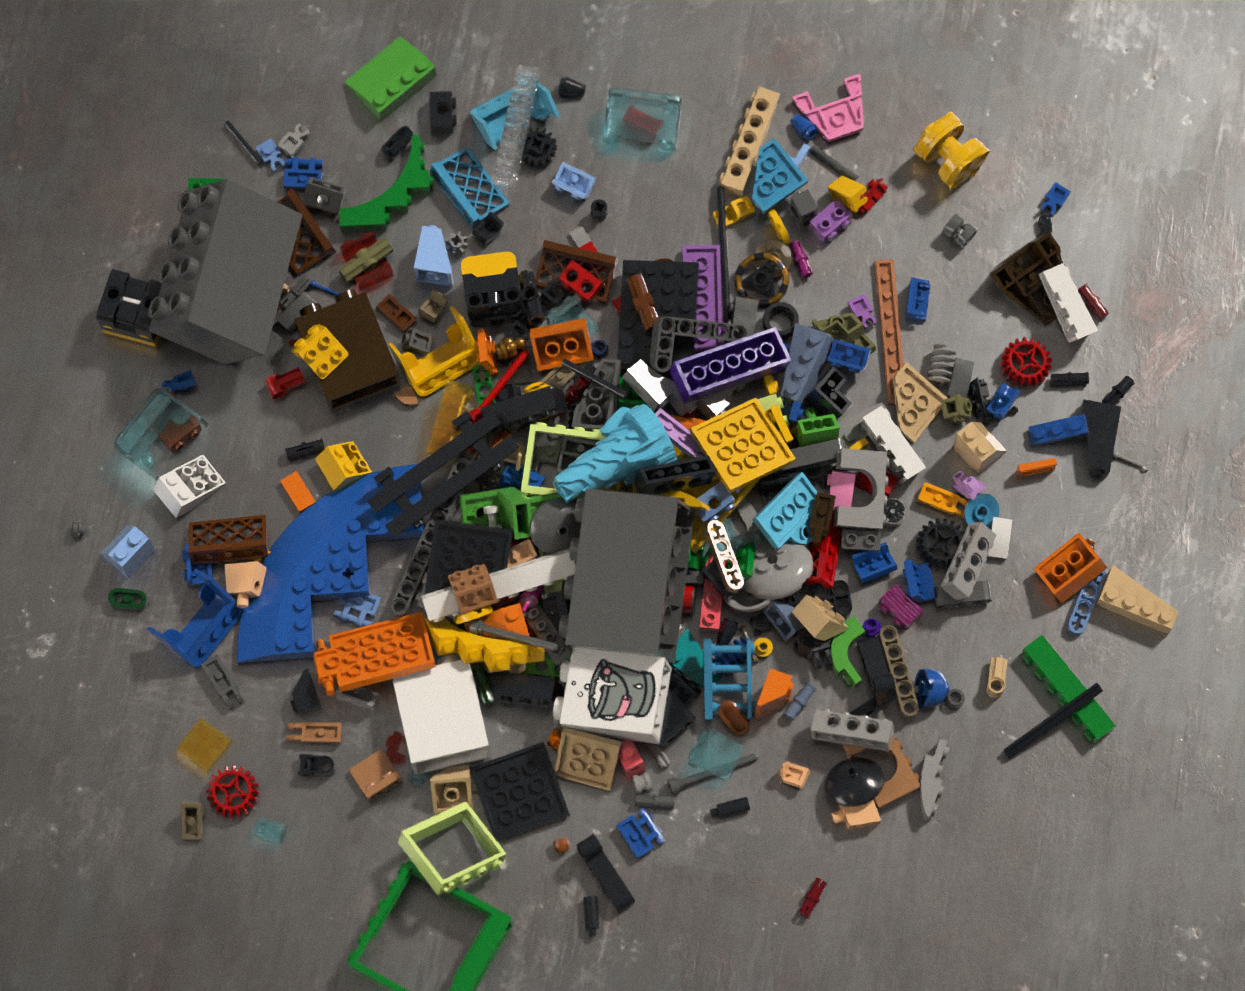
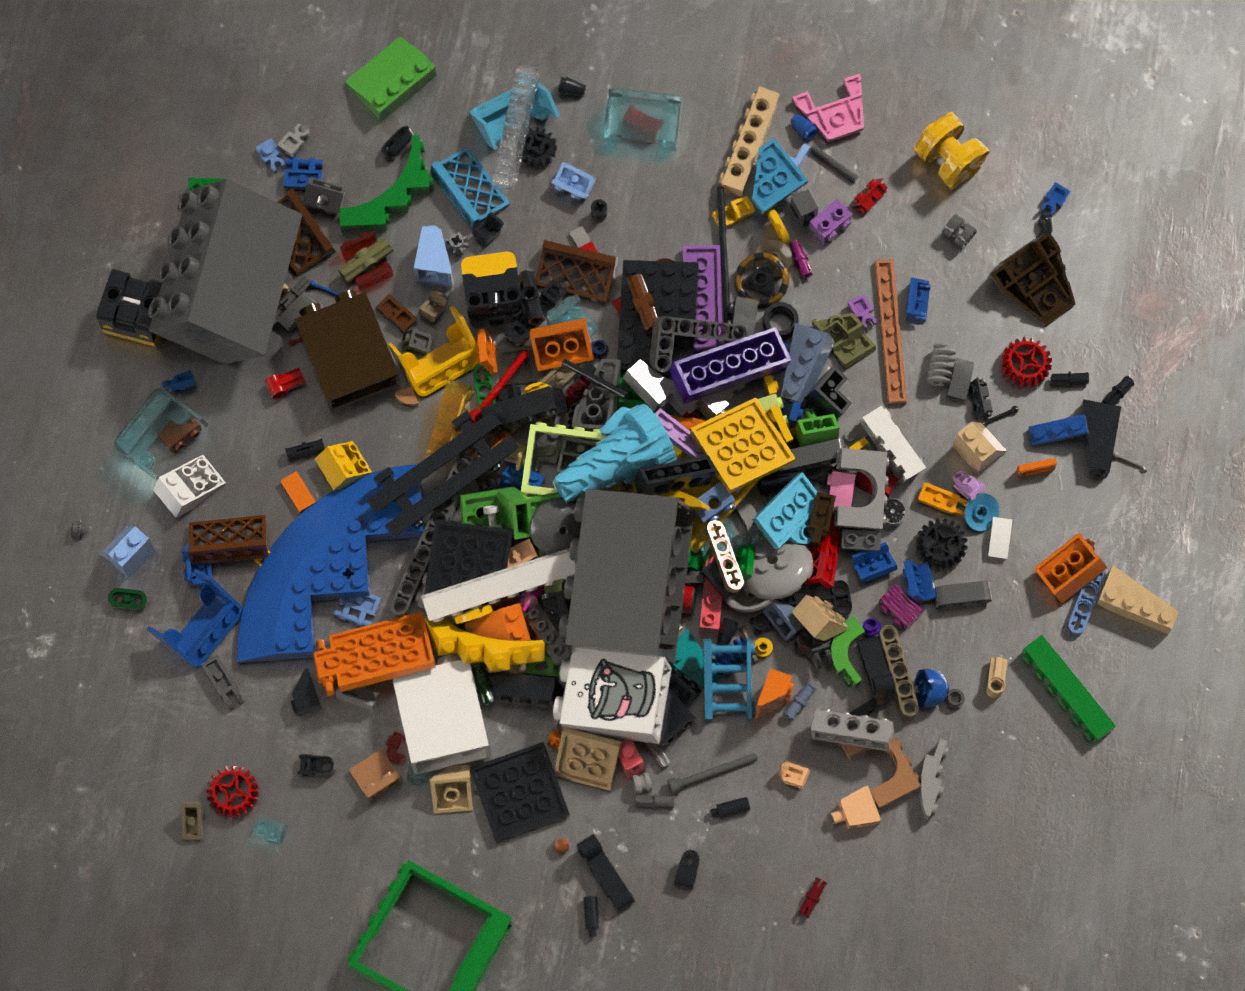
clear yellow plate [176,718,232,772] -> none
black bar [224,120,263,166] -> none
light nougat torso [225,561,267,608] -> none
medium nougat hinge [286,722,342,744] -> none
yellow bracket [291,324,348,379] -> none
yellowish green window [398,802,506,896] -> none
black brick [429,91,457,134] -> none
medium nougat bracket [448,564,498,614] -> none
dark grey piece [470,619,558,651] -> none
pearl gold piece [494,337,526,360] -> none
red brick [559,260,604,302] -> none
blue plate [616,808,666,859] -> none
clear light blue bracket [688,728,744,780] -> none
dark orange tile [718,700,749,735] -> none
black dish [825,757,884,807] -> none
yellow hinge [827,176,868,212] -> none
blue bracket [827,339,871,373] -> none
tan plate [893,362,947,443] -> none
light grey brick [940,522,996,600] -> none
olive brick [941,394,972,423] -> none
blue hips [986,383,1020,420] -> none
black axle [1003,683,1103,758] -> none
white wedge [1039,263,1098,343] -> none
dark red pin [1078,283,1110,320] -> none
none -> black piece [674,850,699,890]

